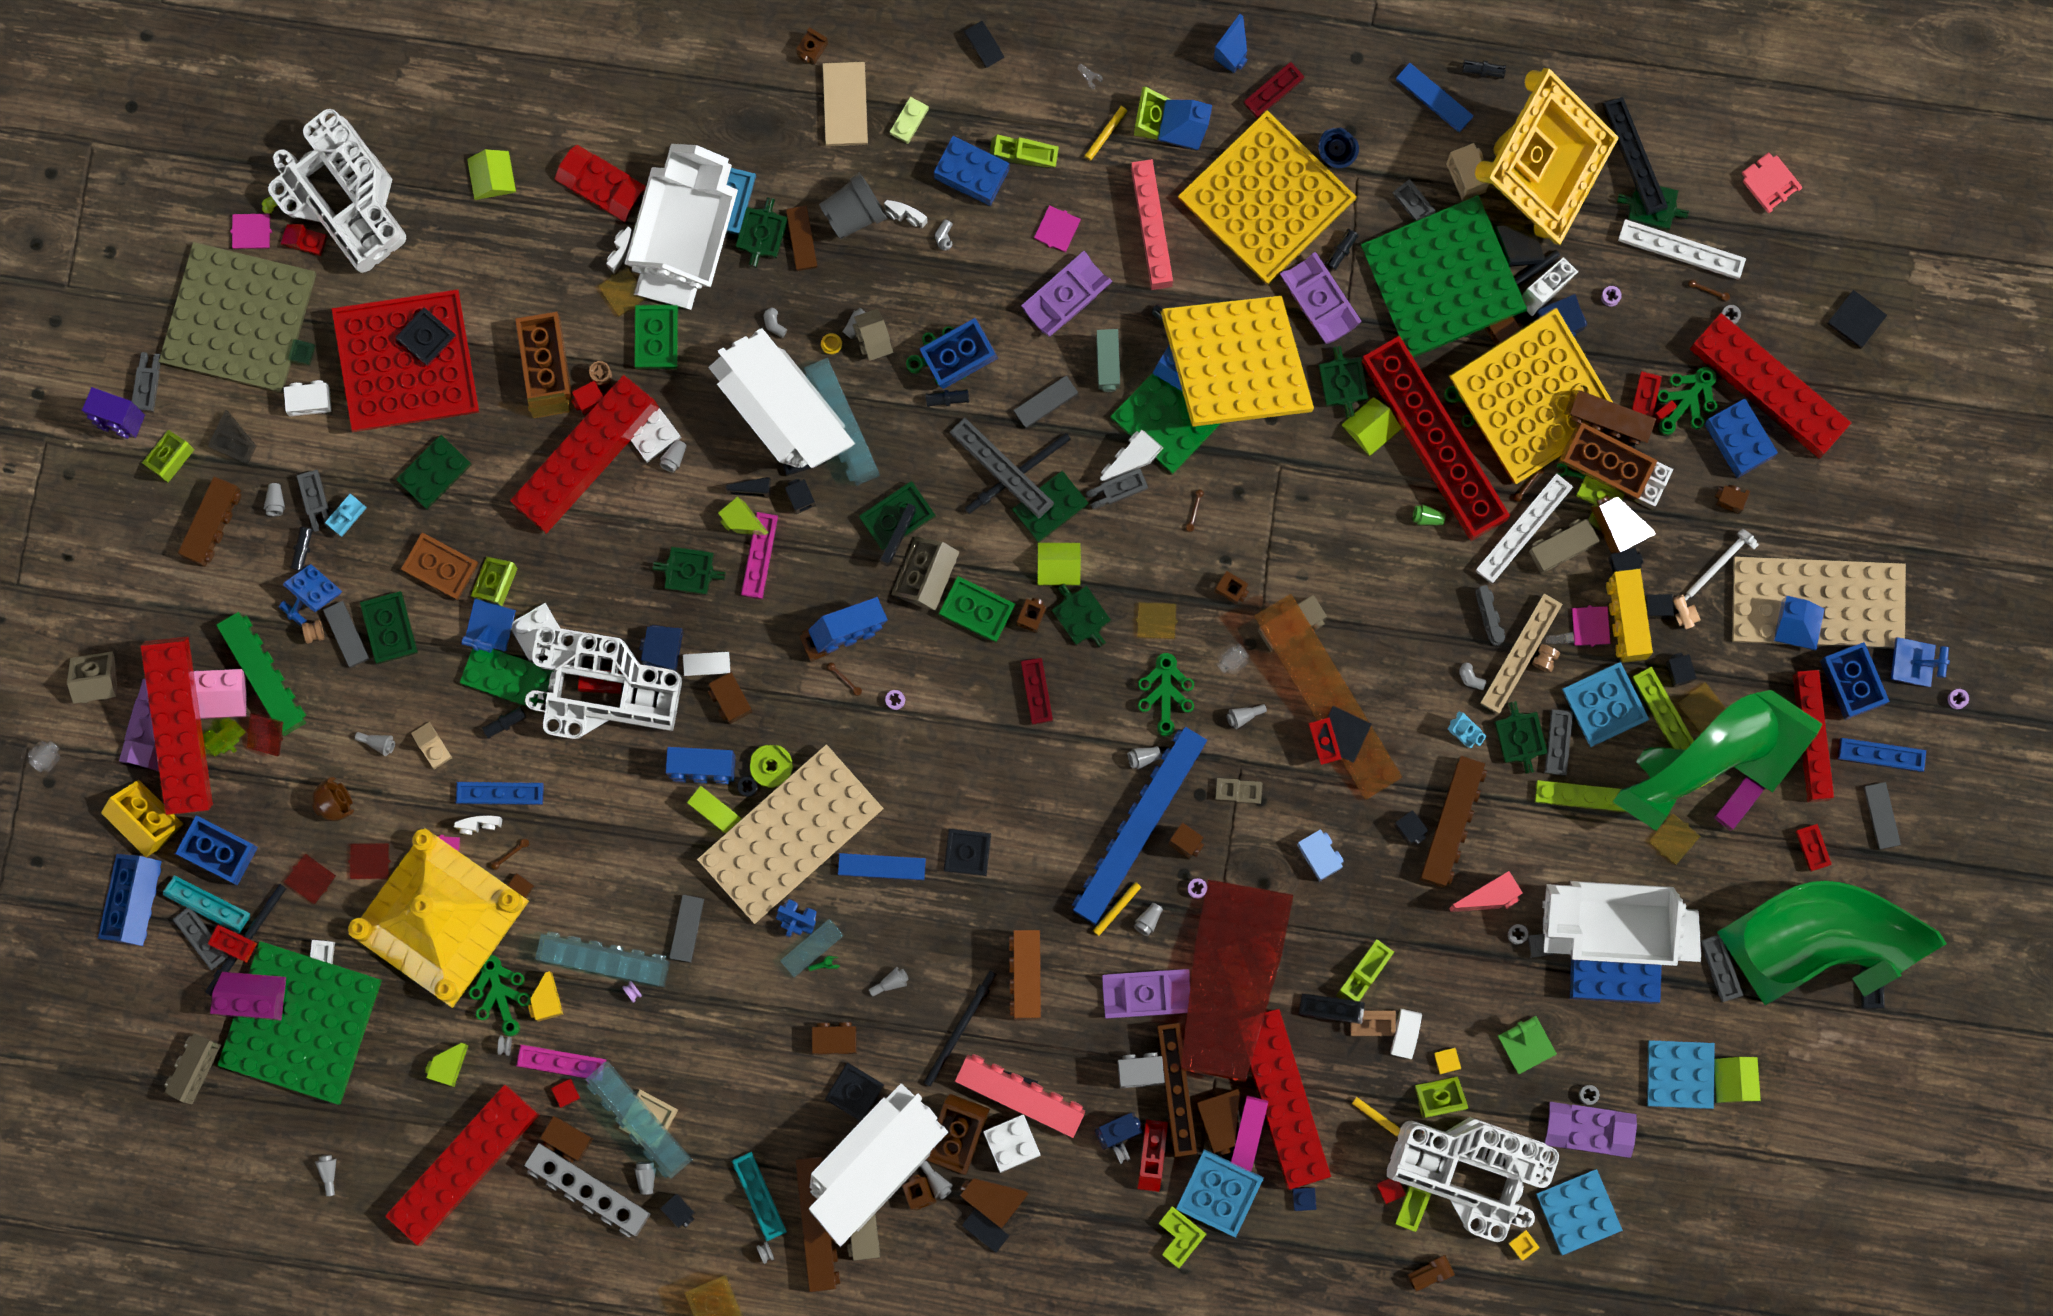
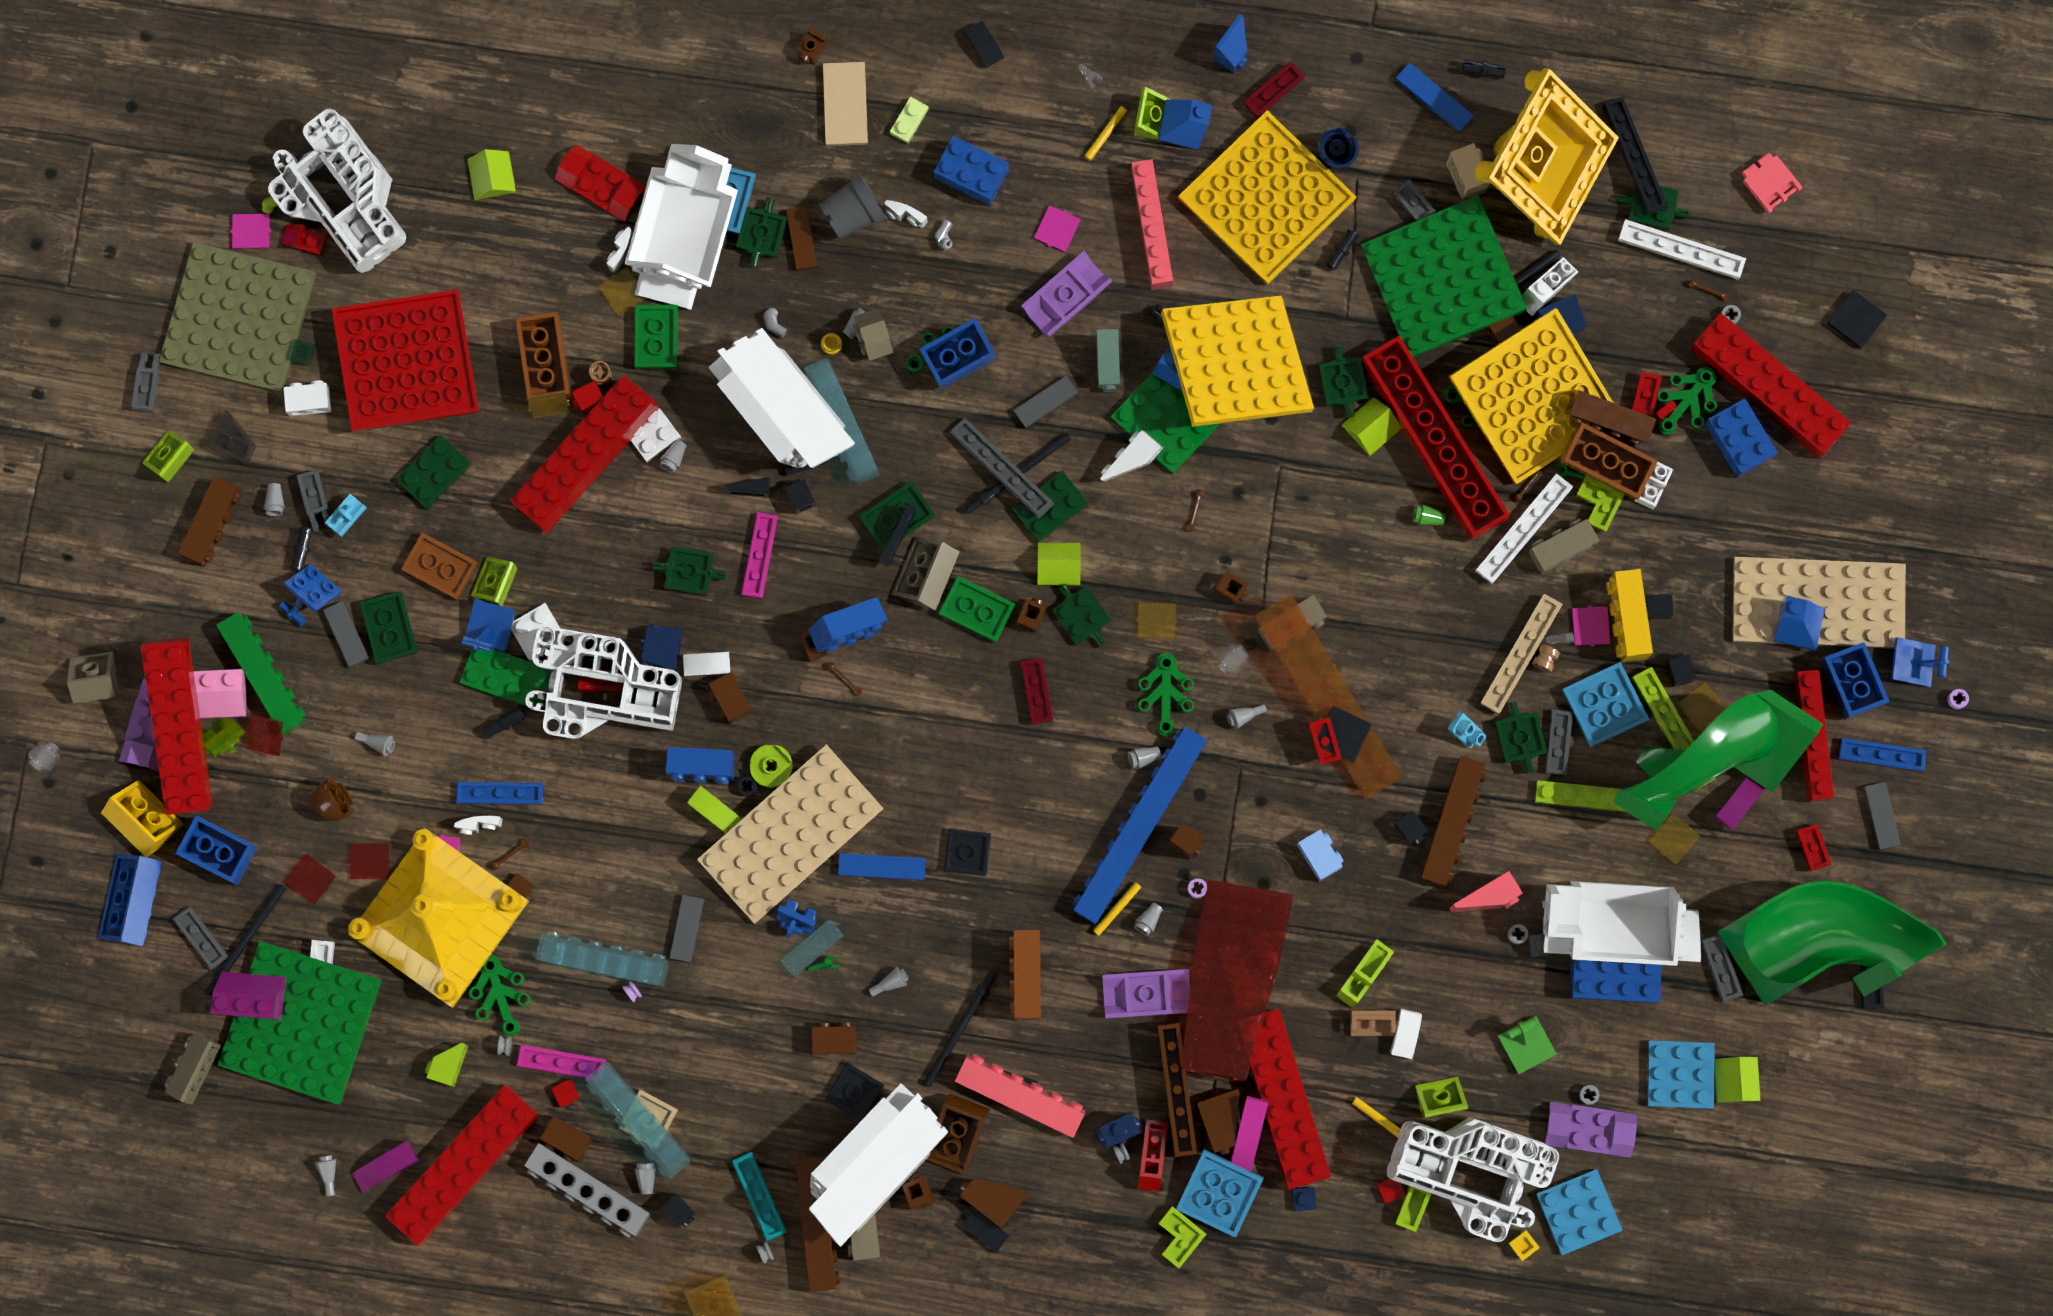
dark purple brick [82,387,145,439] -> none
teal tile [163,875,250,933] -> none
red plate [208,925,257,963] -> none
medium nougat wheel [302,619,325,644] -> none
black tile [395,307,456,367] -> none
tan slope [411,722,452,769] -> none
yellow slope [528,971,564,1022] -> none
lime slope [719,496,769,535] -> none
lavender bush [885,690,905,710] -> none
light grey cone [920,1161,953,1199] -> none
black pin [926,389,969,407] -> none
white brick [983,1115,1041,1173] -> none
lime slope [990,134,1059,168] -> none
dark grey hinge [1086,469,1148,510] -> none
light grey brick [1117,1053,1165,1089] -> none
dark tan slope [1216,778,1263,804] -> none
medium lavender piece [1280,252,1361,344] -> none
black tile [1298,993,1365,1024] -> none
reddish brown piece [1407,1255,1455,1292] -> none
yellow tile [1434,1048,1461,1074] -> none
light grey arm [1459,662,1486,690] -> none
dark grey hinge [1475,585,1505,646] -> none
black tile [1494,224,1546,266] -> none
slope [1591,495,1655,553] -> none
lavender bush [1601,286,1621,307] -> none
black brick [1608,547,1643,574] -> none
light nougat plate [1673,594,1701,629] -> none
white piece [1684,529,1759,601] -> none
reddish brown brick [1715,485,1750,514] -> none
none -> magenta slope [352,1141,420,1193]

